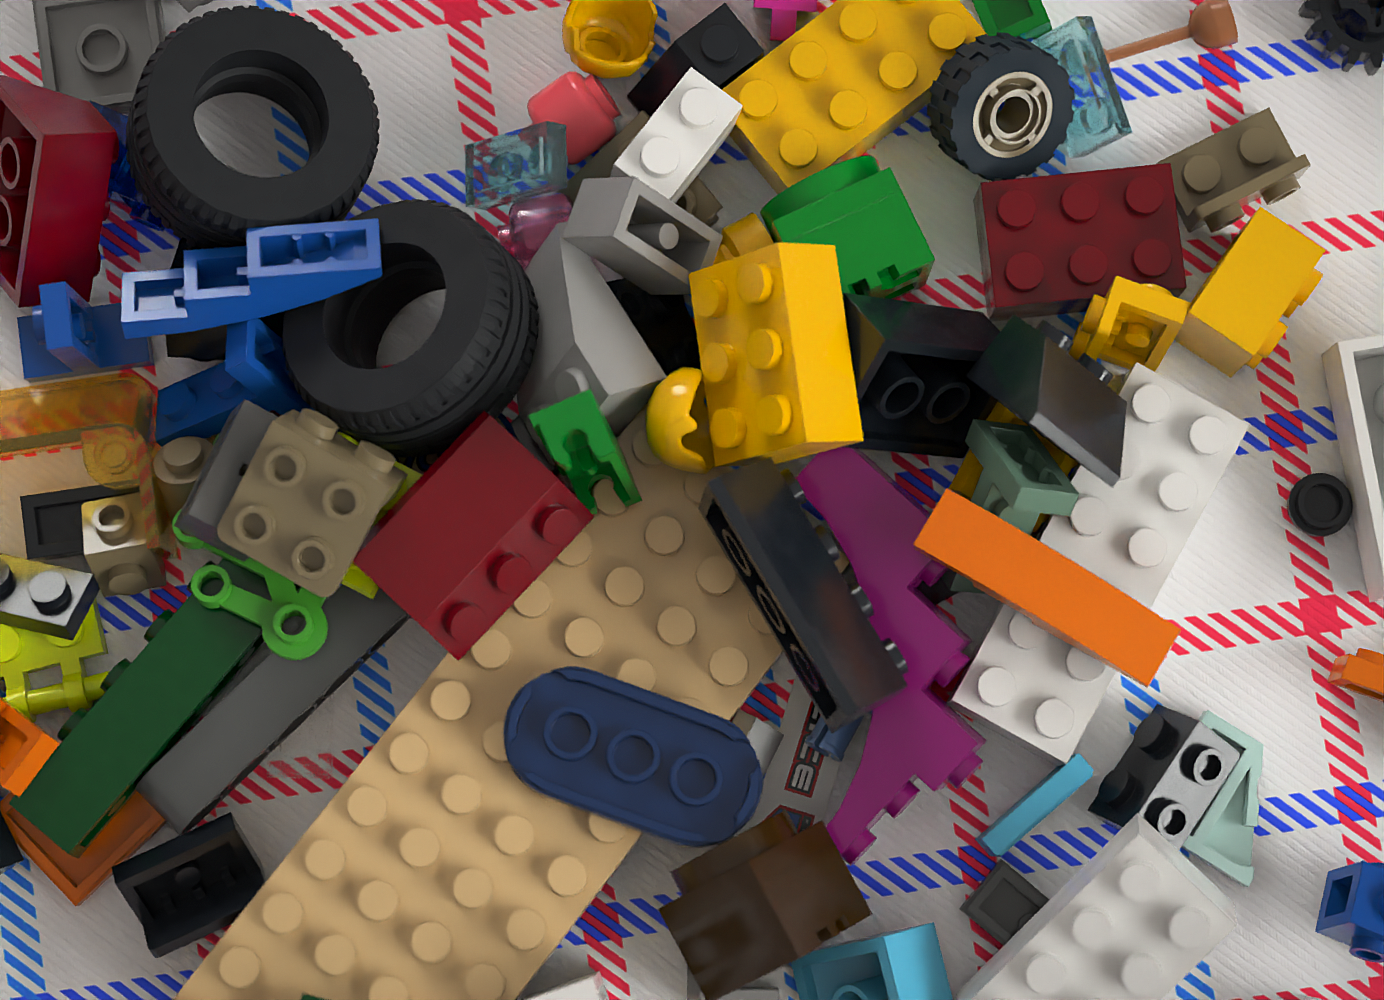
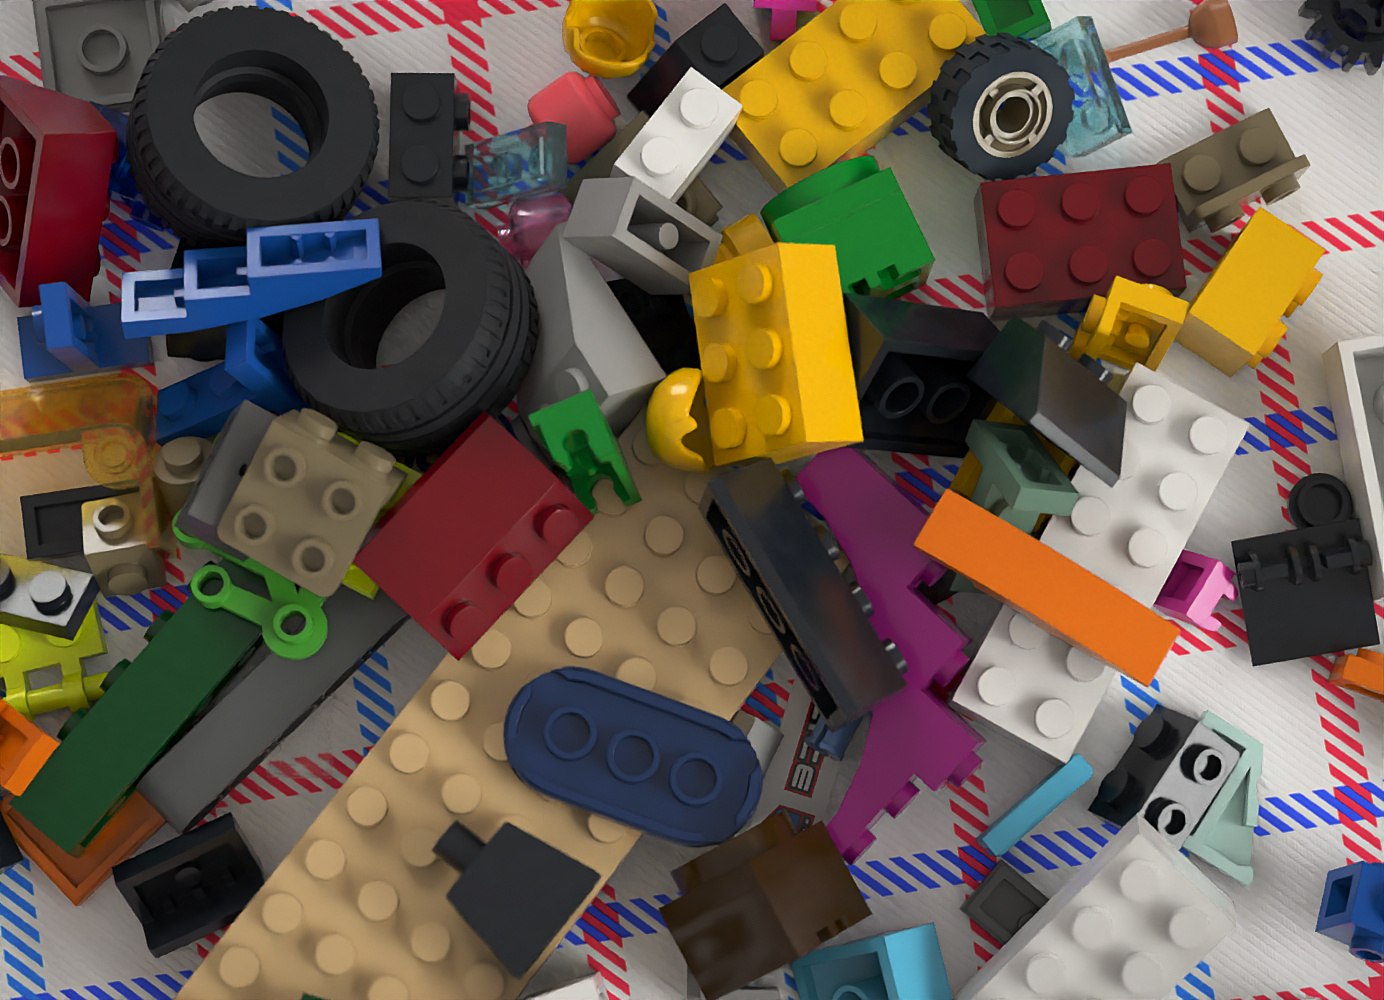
none -> black brick [388,73,471,208]
none -> black torso [431,819,602,982]
none -> dark pink tile [1153,549,1239,632]
none -> black hinge [1231,518,1380,667]

